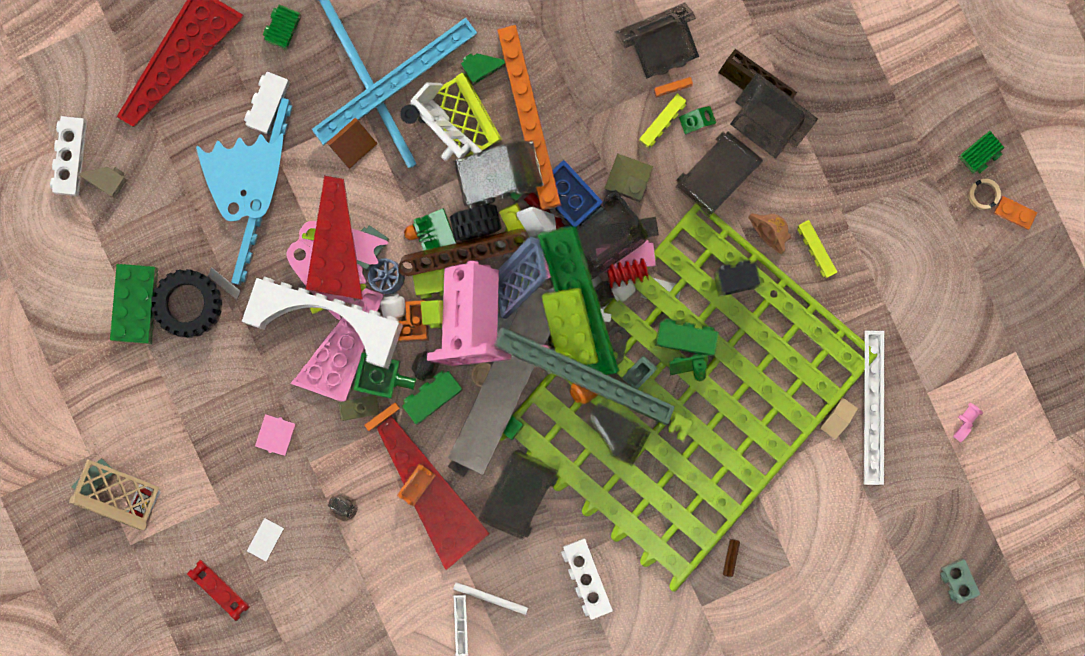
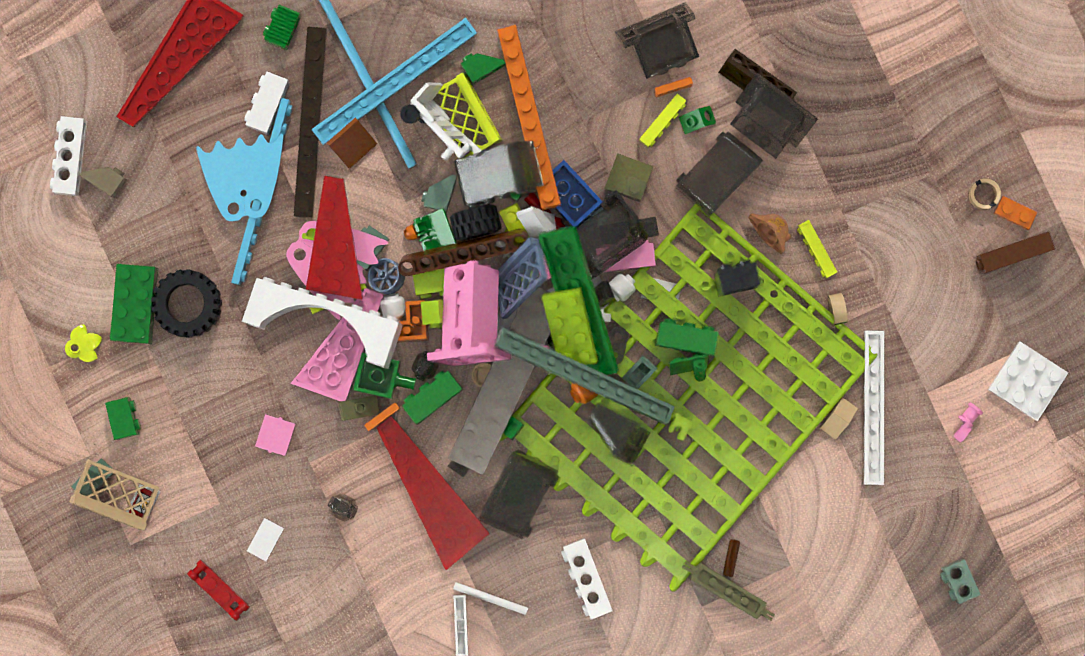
white sticker [208,267,240,299] -> none
orange hinge [397,464,436,506] -> none
red piece [607,258,649,288] -> none
green brick [958,131,1005,174] -> none
none -> neon yellow plate [65,325,102,362]
none -> green brick [105,397,141,440]
none -> dark brown plate [294,27,327,218]
none -> sand green slope [421,175,457,213]
none -> olive plate [682,561,775,621]
none -> tan piece [828,293,848,325]
none -> reddish brown slope [976,231,1055,274]
none -> white plate [988,342,1068,421]

